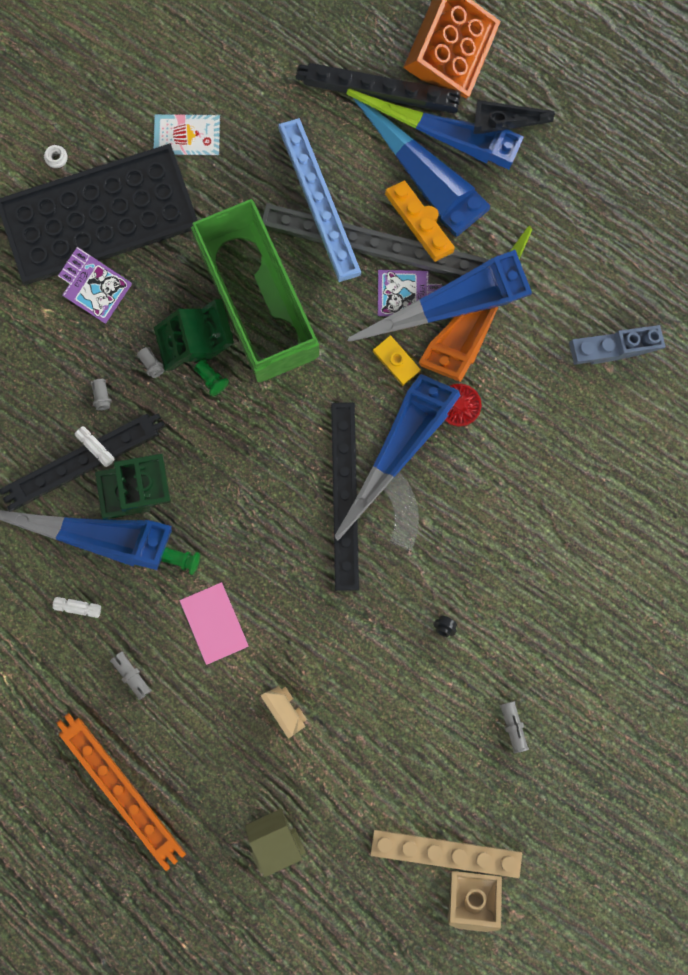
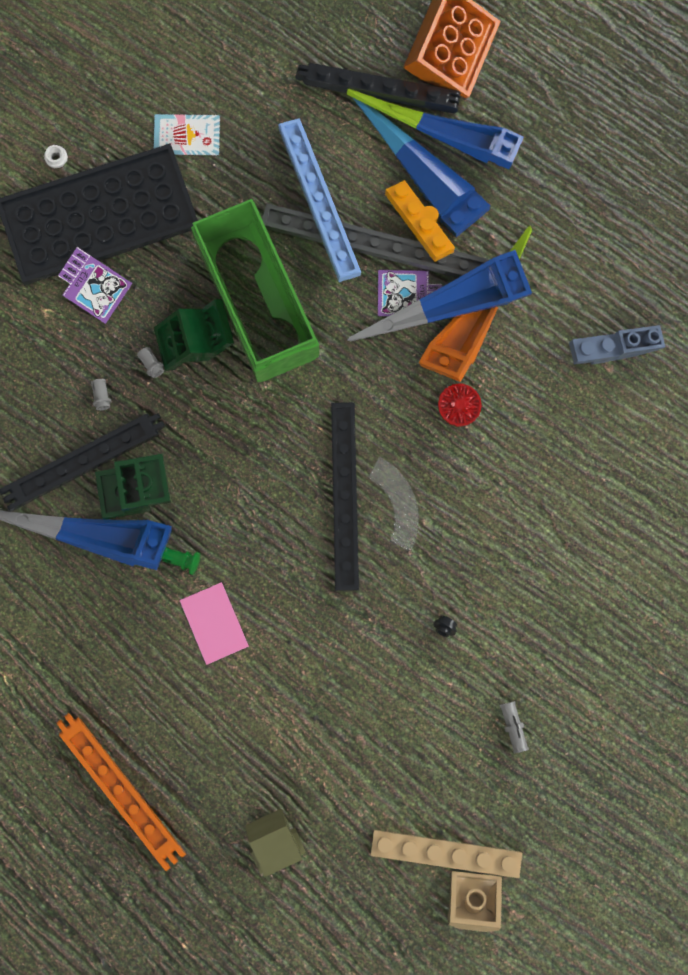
white axle [53,597,101,618] -> none
white axle [75,427,115,467] -> none
light grey pin [110,651,152,700] -> none
green pin [194,359,229,396] -> none
tan slope [261,685,307,739] -> none
blue plate [335,374,460,540] -> none
yellow plate [373,335,421,386] -> none
black wing [473,100,555,134] -> none

